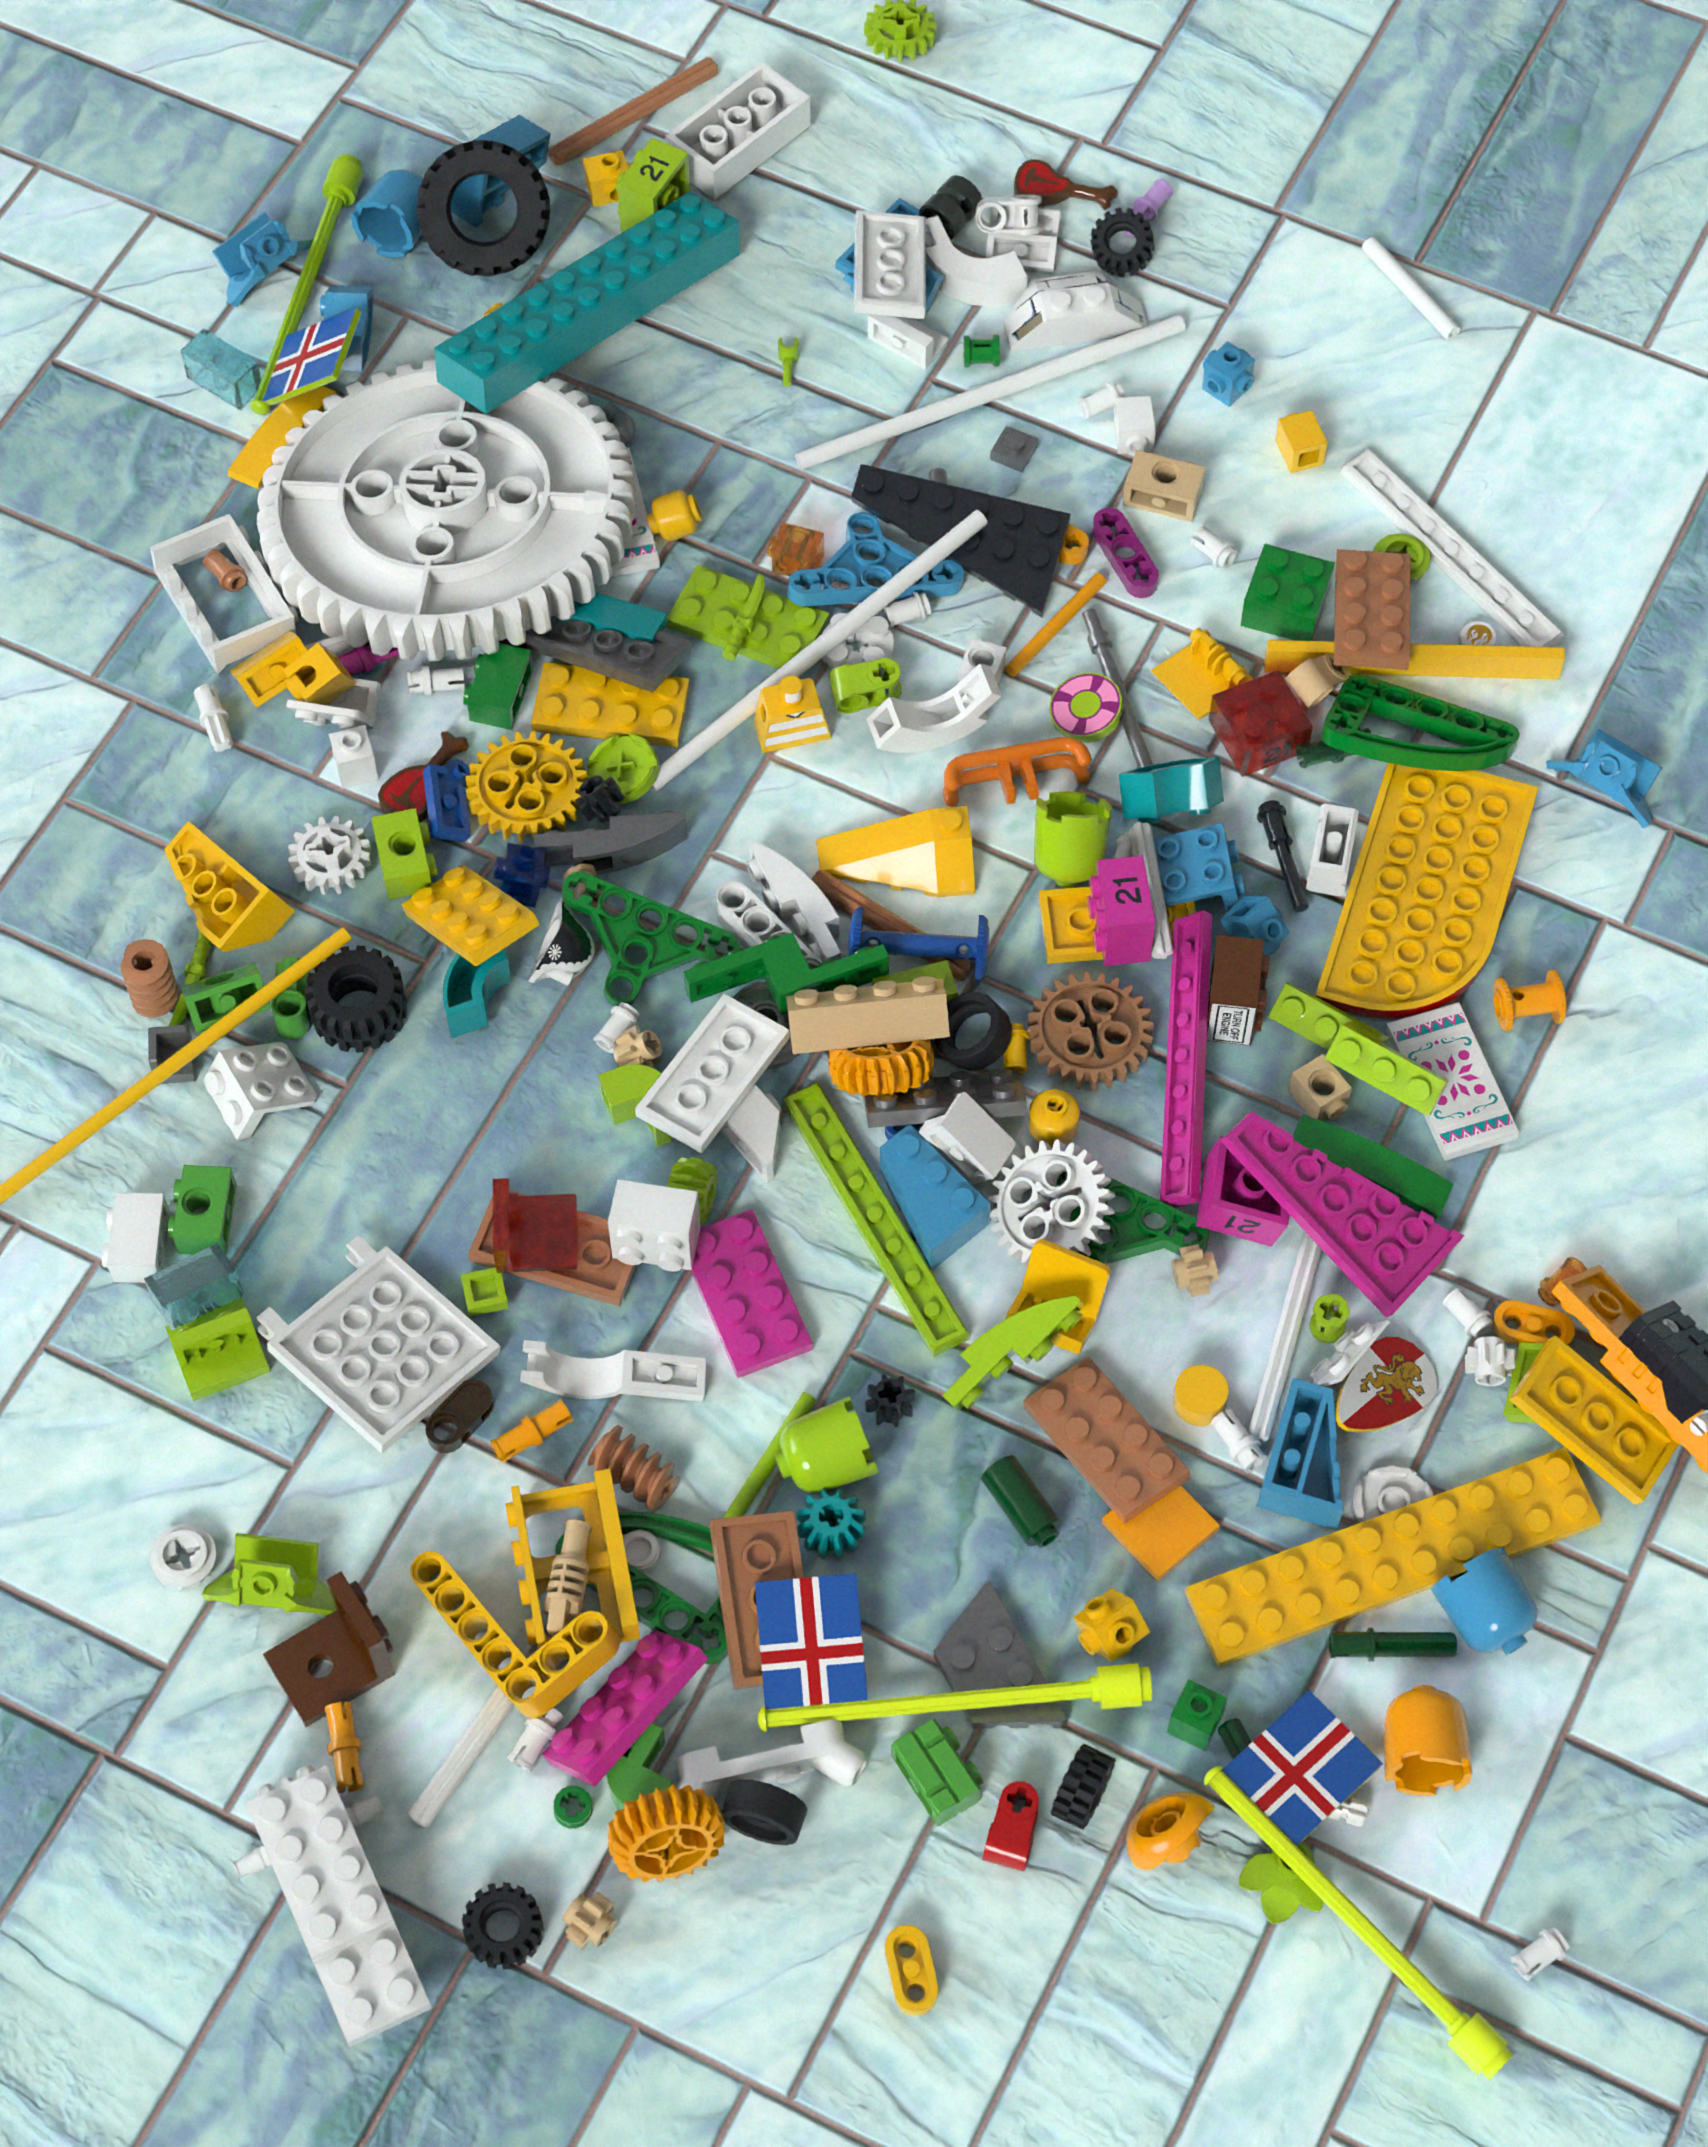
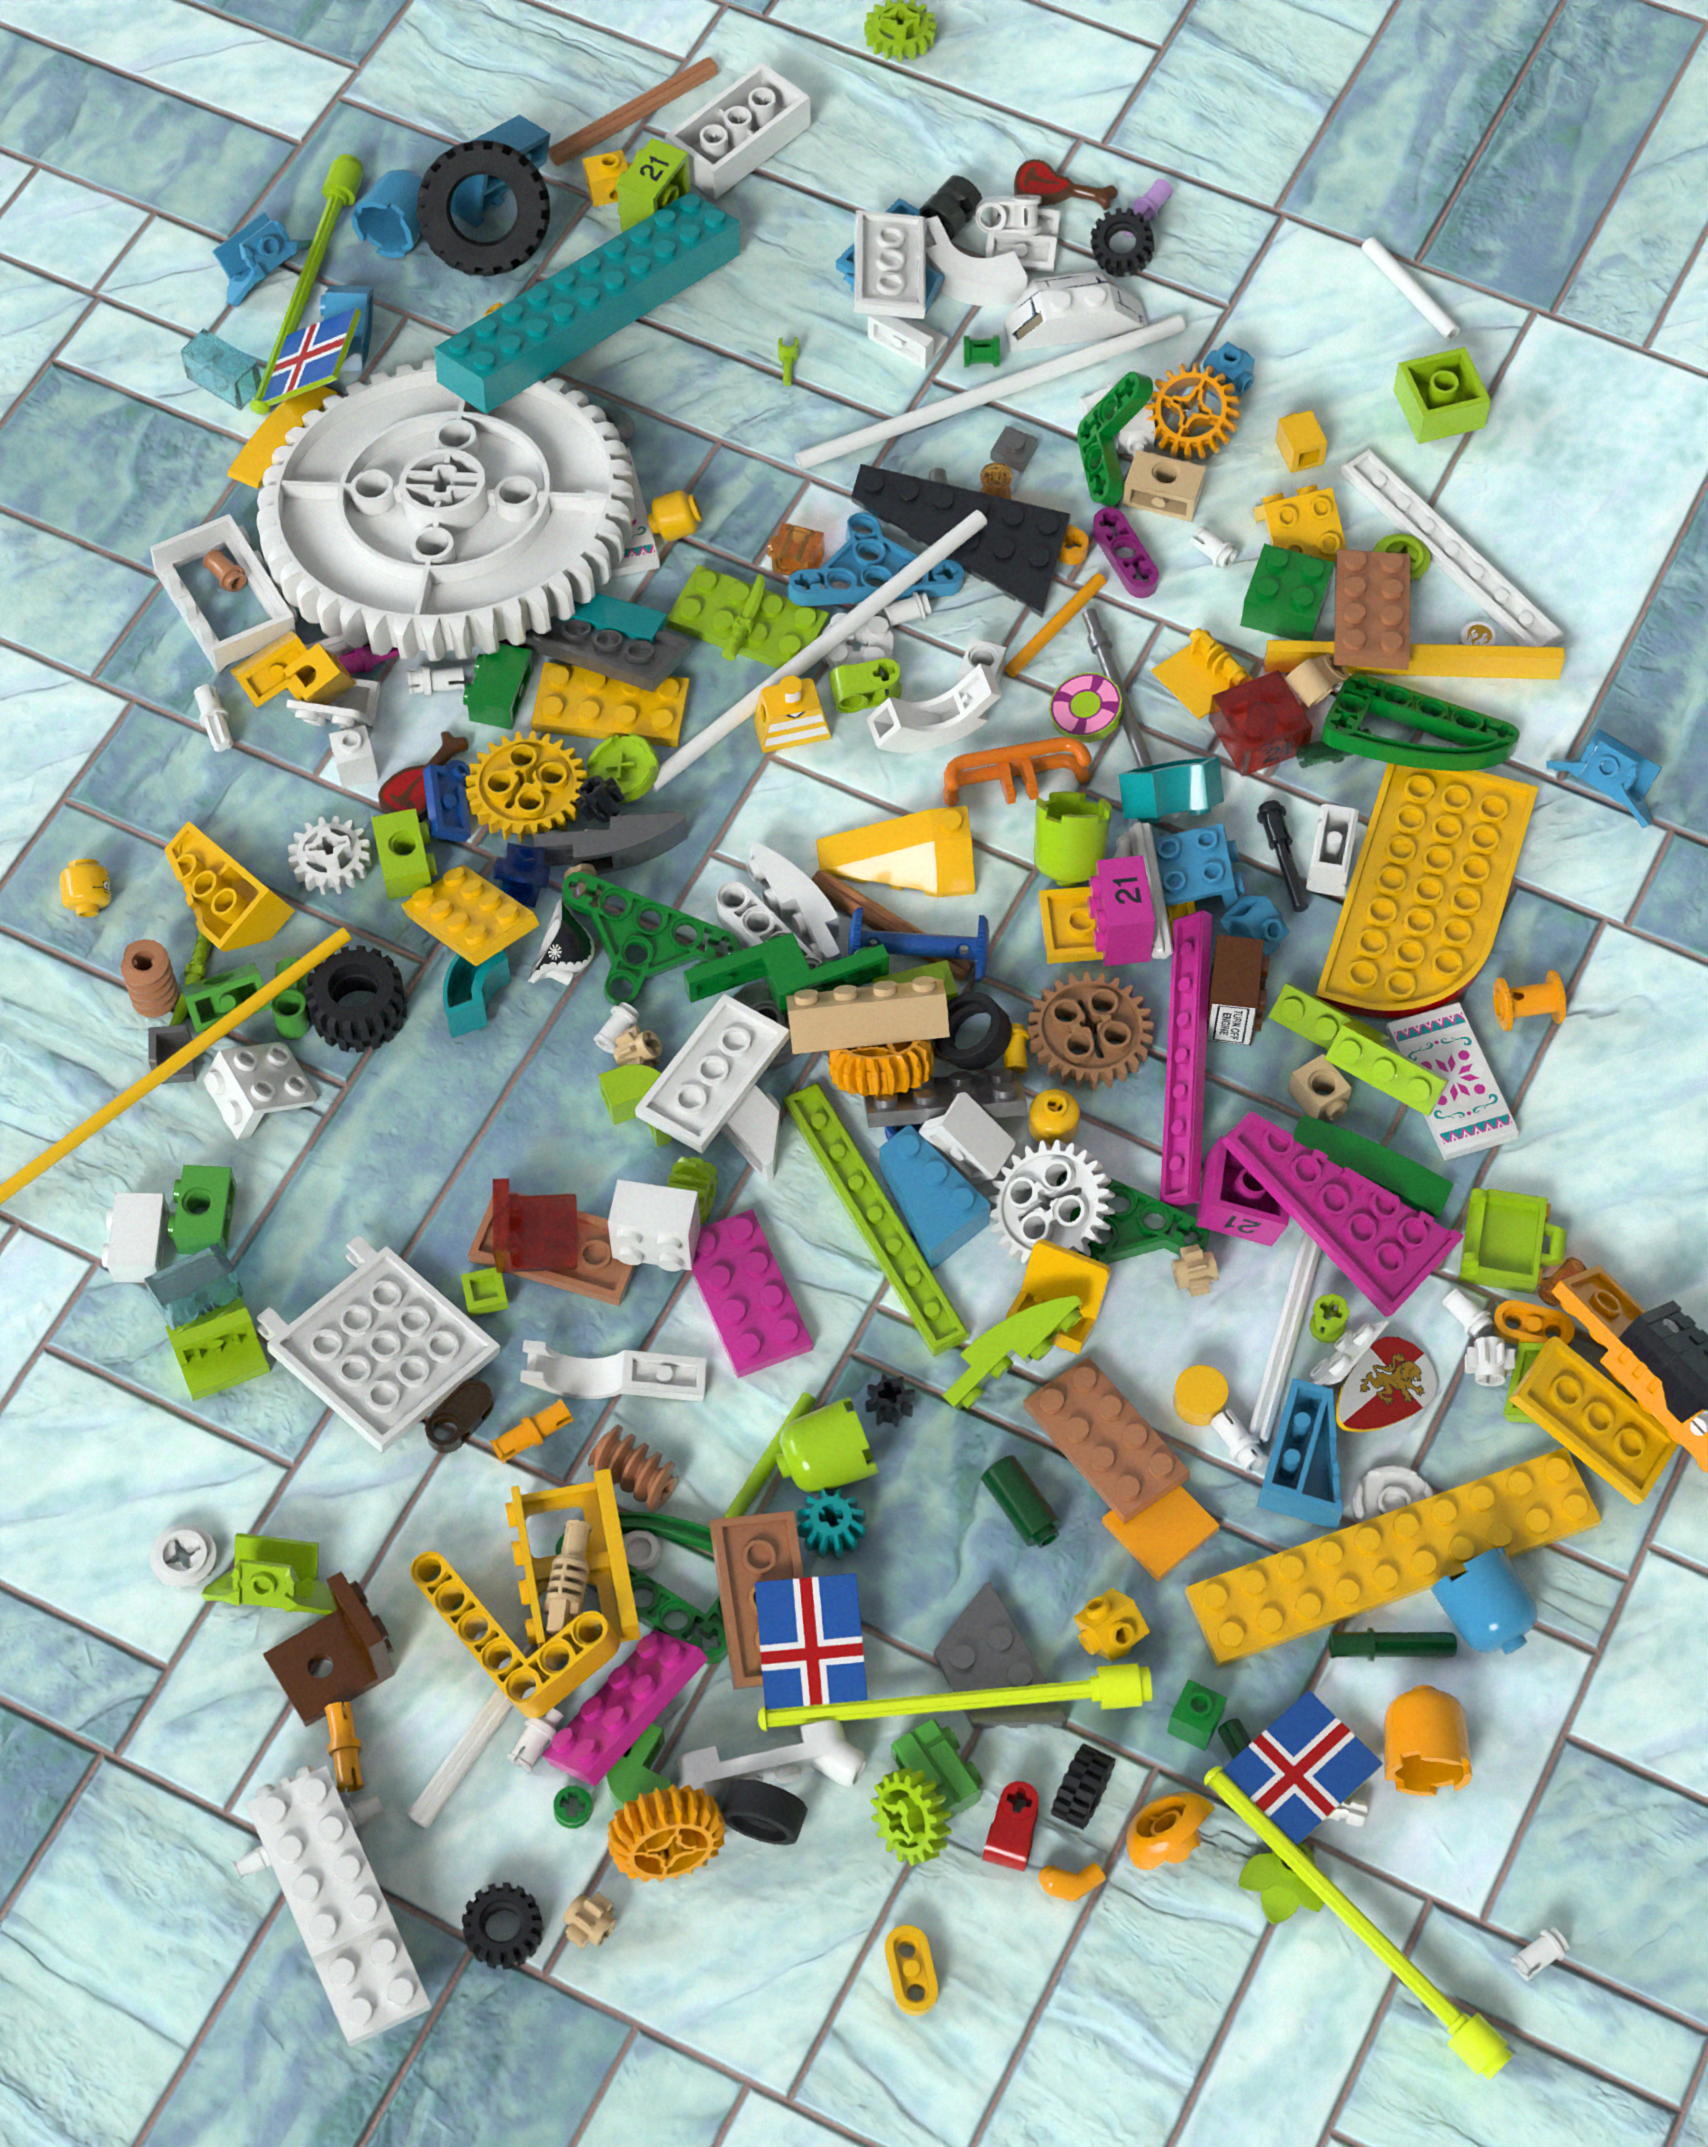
none -> yellow head [60,859,111,918]
none -> lime gear [870,1767,952,1866]
none -> clear orange bush [980,462,1013,499]
none -> light orange arm [1038,1862,1106,1902]
none -> green beam [1077,371,1153,507]
none -> light orange gear [1145,363,1241,460]
none -> yellow bracket [1253,484,1347,562]
none -> lime brick [1393,347,1491,444]
none -> lime piece [1458,1187,1567,1294]

